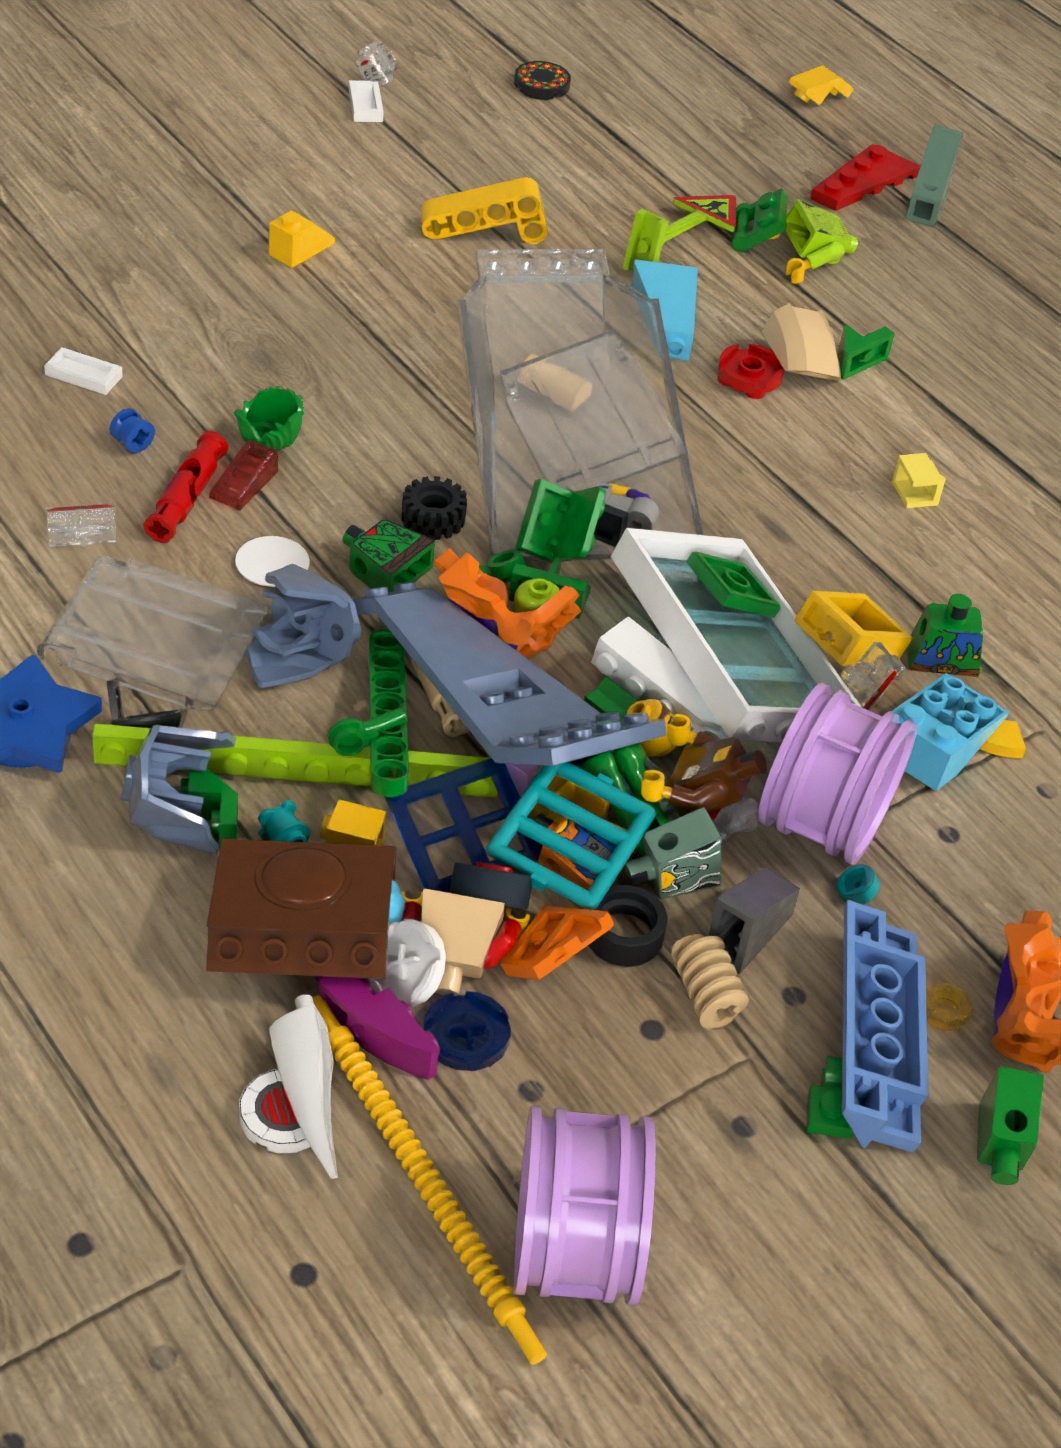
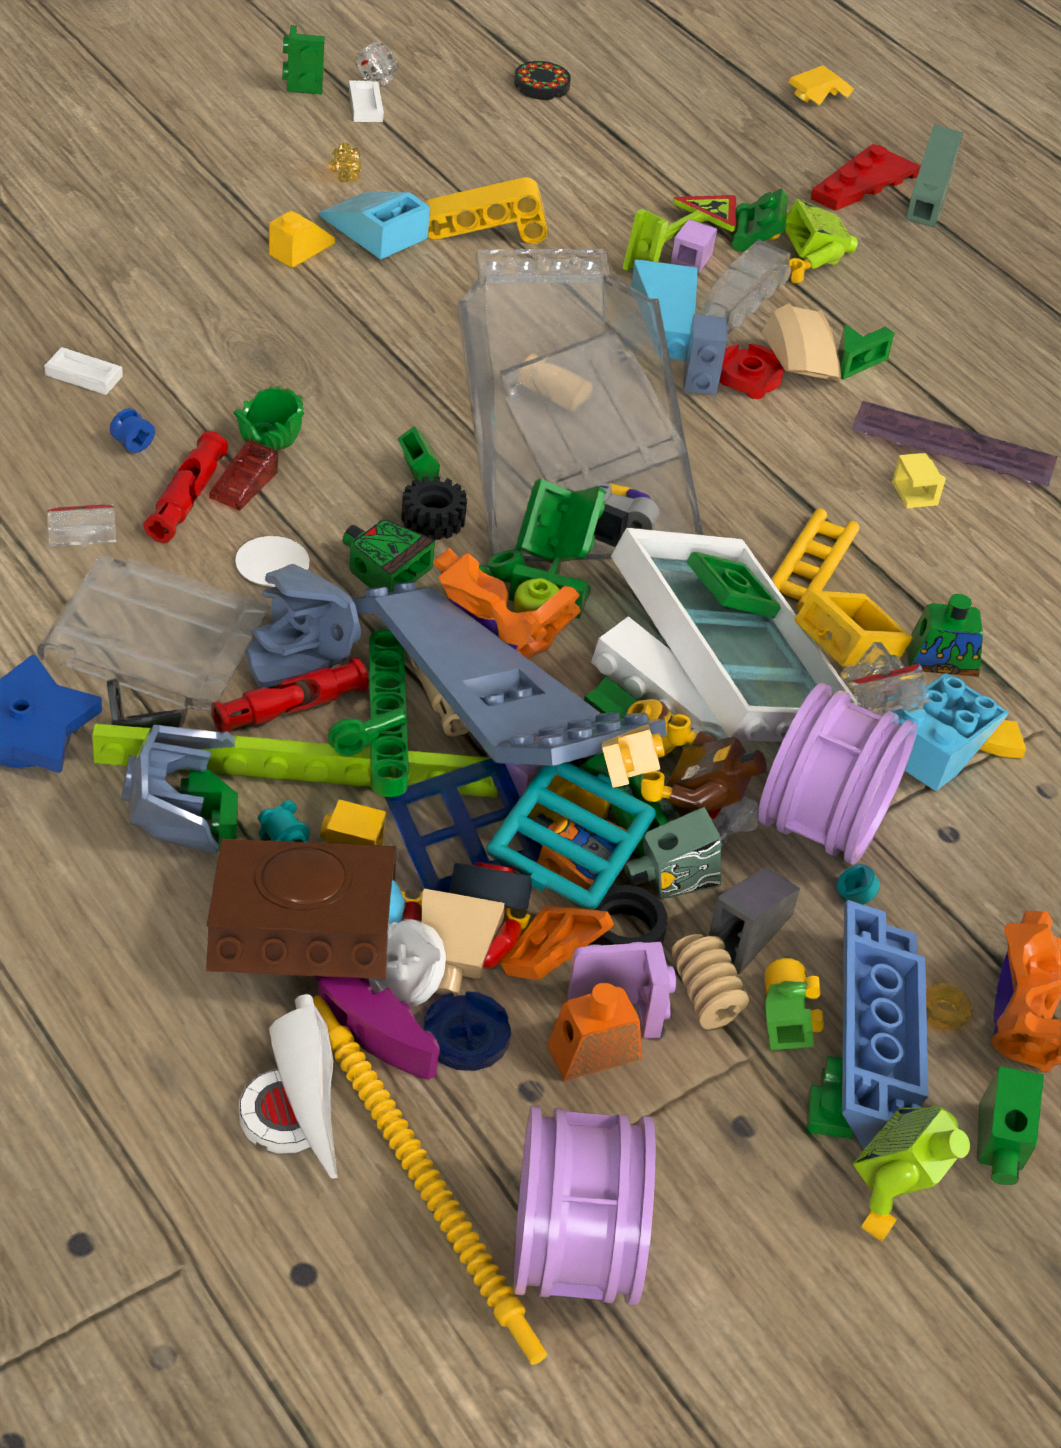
none -> red piece [211,657,369,733]
none -> green bracket [282,25,325,95]
none -> medium azure slope [319,192,430,260]
none -> clear yellow plant [329,143,362,182]
none -> green piece [397,426,440,483]
none -> orange torso [547,983,642,1081]
none -> lavender bracket [567,942,676,1039]
none -> yellow slope [602,724,666,788]
none -> lavender brick [671,219,717,273]
none -> sand blue brick [684,314,727,395]
none -> clear slope [699,239,791,337]
none -> bright green piece [764,958,824,1051]
none -> yellow bar [771,508,860,611]
none -> clear hips [851,664,930,716]
none -> plate [853,401,1058,486]
none -> lime torso [853,1105,970,1242]

